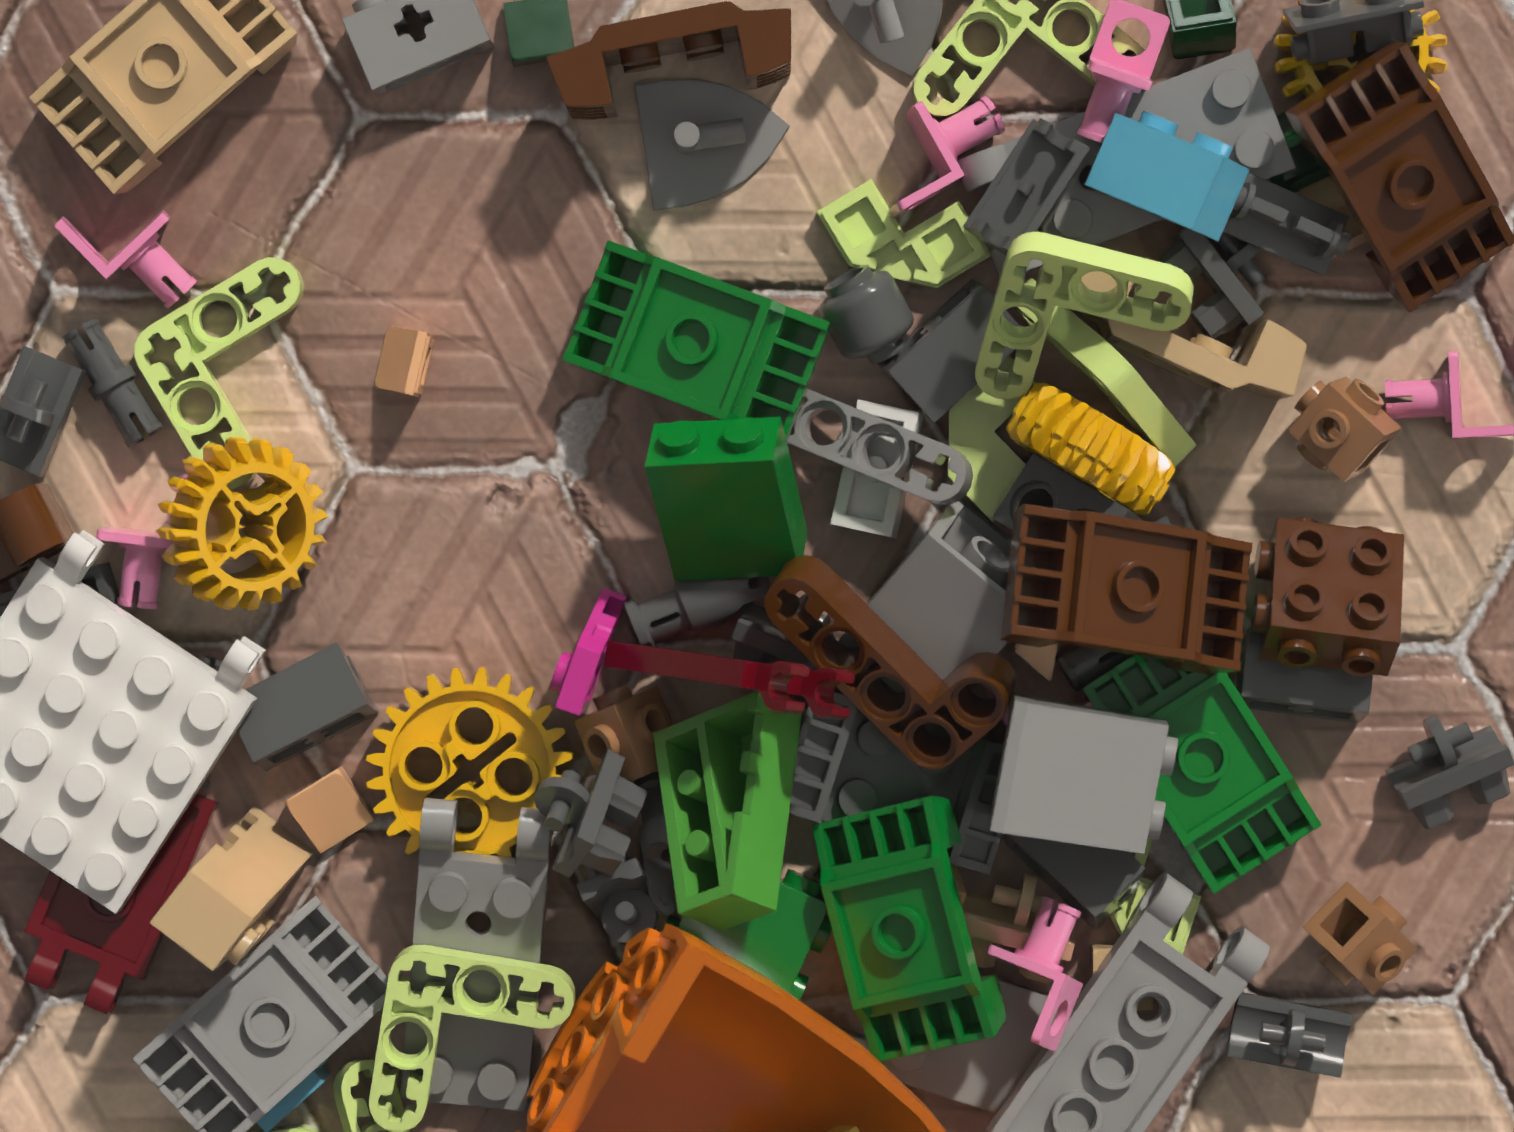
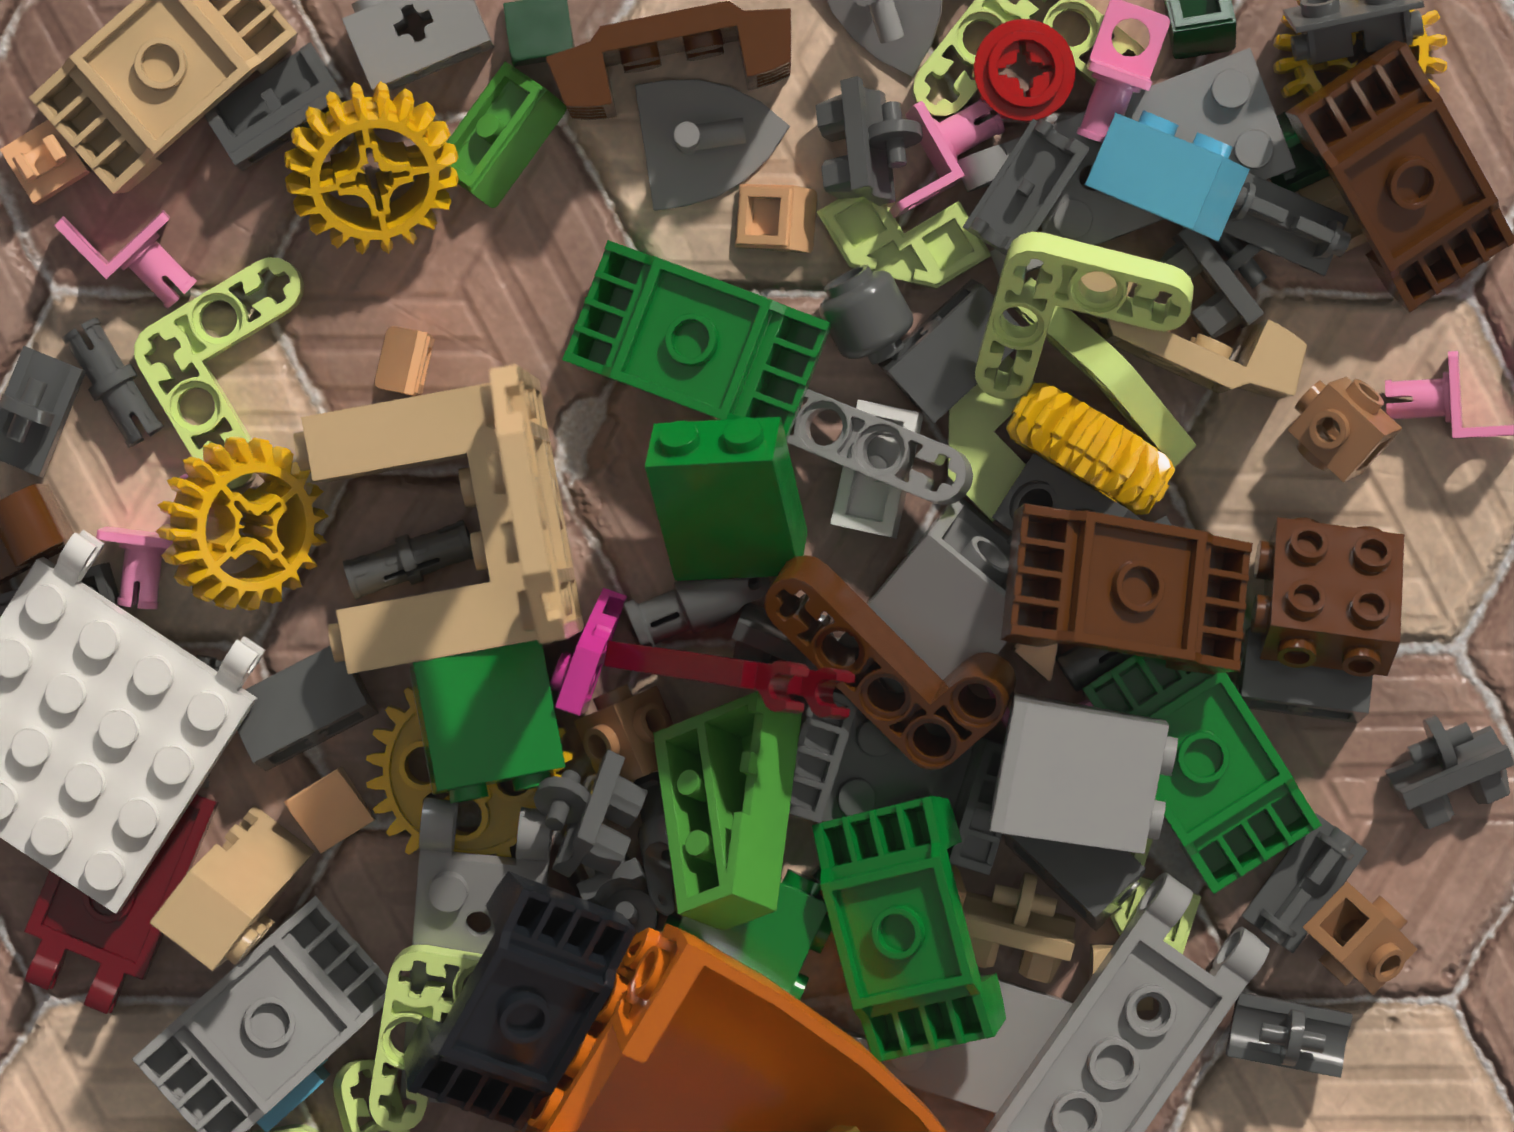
bright pink bracket [987,896,1083,1052] -> none
none -> light nougat tile [0,120,91,206]
none -> dark grey hinge [204,42,348,171]
none -> yellow gear [284,81,459,255]
none -> tan bracket [293,364,585,674]
none -> dark grey pin [343,519,474,600]
none -> black plate [403,871,636,1130]
none -> green piece [409,640,565,804]
none -> bright green slope [447,61,567,208]
none -> light nougat slope [735,184,817,253]
none -> dark grey hips [816,76,923,206]
none -> red gear [972,19,1076,123]
none -> dark grey hinge [1241,813,1368,953]

